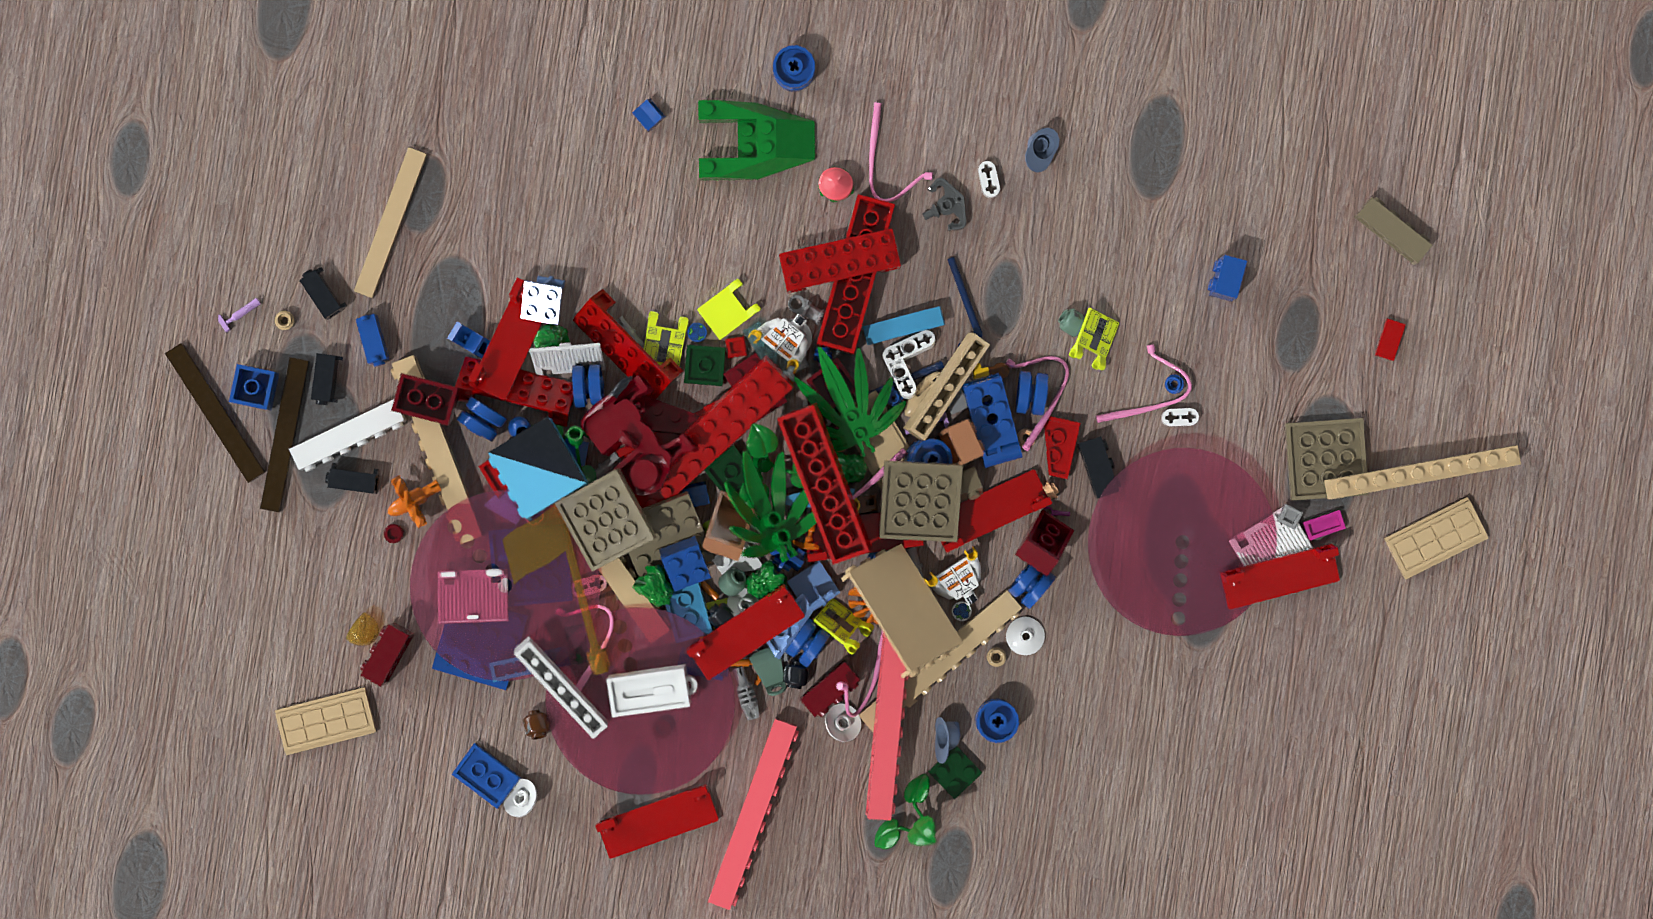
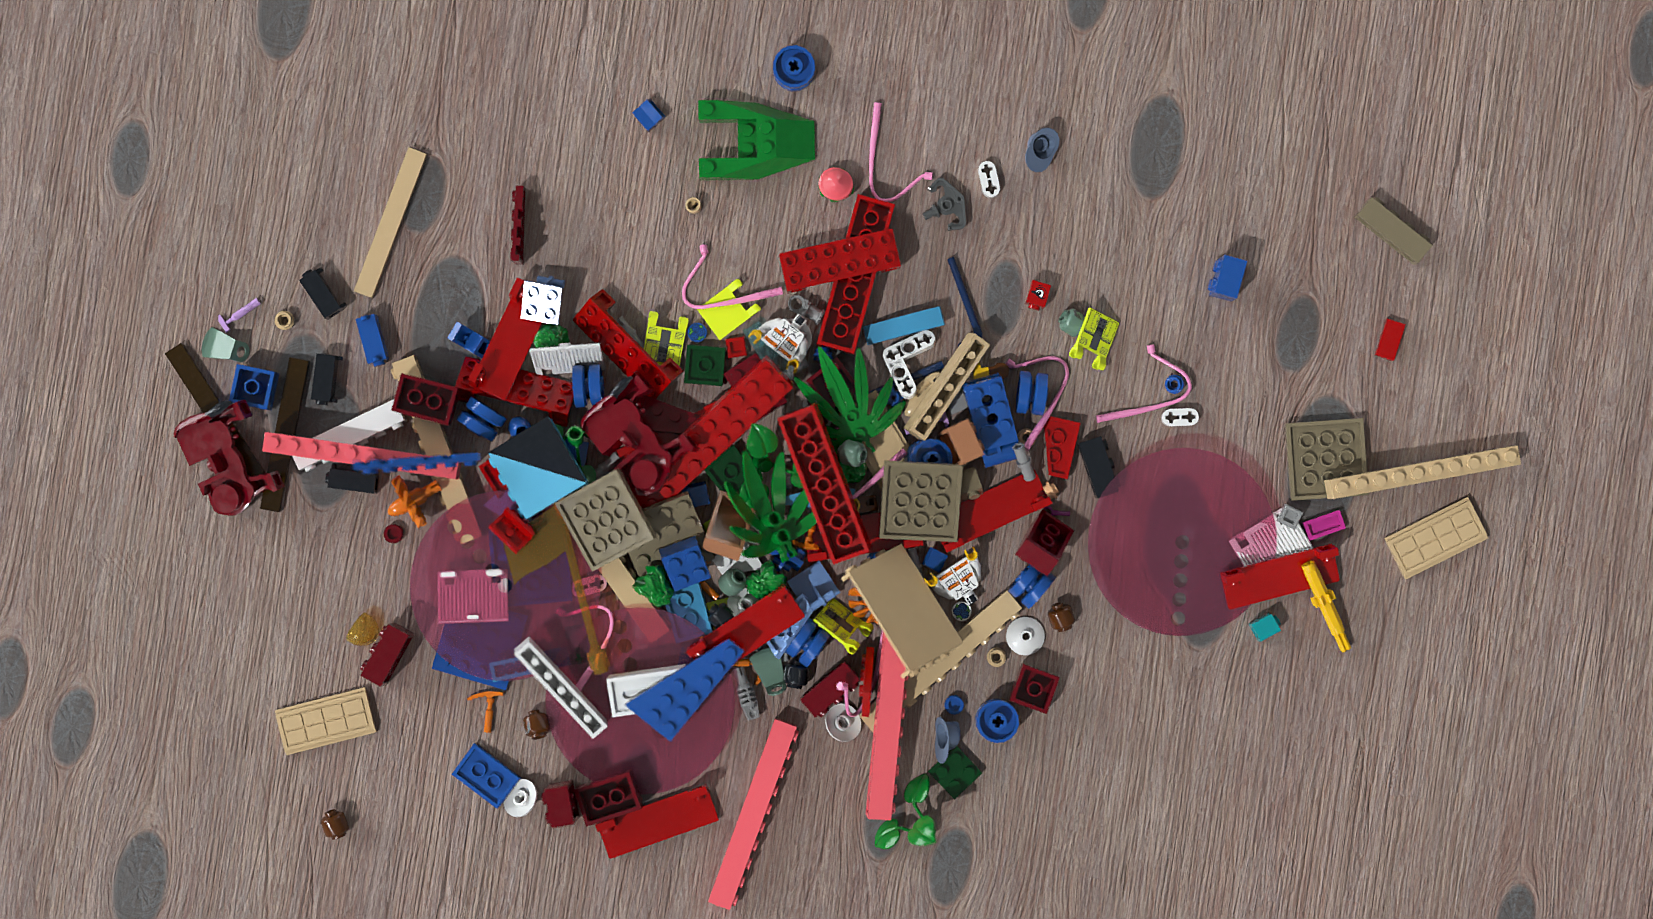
none -> dark red animal [173,400,285,516]
none -> sand green piece [202,327,250,362]
none -> coral brick [262,432,461,480]
none -> reddish brown head [320,809,349,840]
none -> blue wing [353,453,481,474]
none -> orange piece [467,691,505,733]
none -> red bracket [488,507,535,555]
none -> dark red wing [510,185,526,265]
none -> dark red brick [542,780,580,828]
none -> dark red brick [574,769,644,827]
none -> blue wing [625,638,744,742]
none -> bright pink piece [682,244,783,309]
none -> tan hinge [685,197,702,214]
none -> sand green head [837,440,868,467]
none -> red wing [859,647,874,717]
none -> blue tile [922,547,948,573]
none -> blue tile [944,695,964,715]
none -> dark red brick [1008,663,1060,714]
none -> light grey pin [1012,443,1036,481]
none -> red brick [1025,280,1051,311]
none -> reddish brown head [1047,602,1075,632]
none -> teal brick [1248,613,1281,642]
none -> yellow piece [1301,561,1351,652]

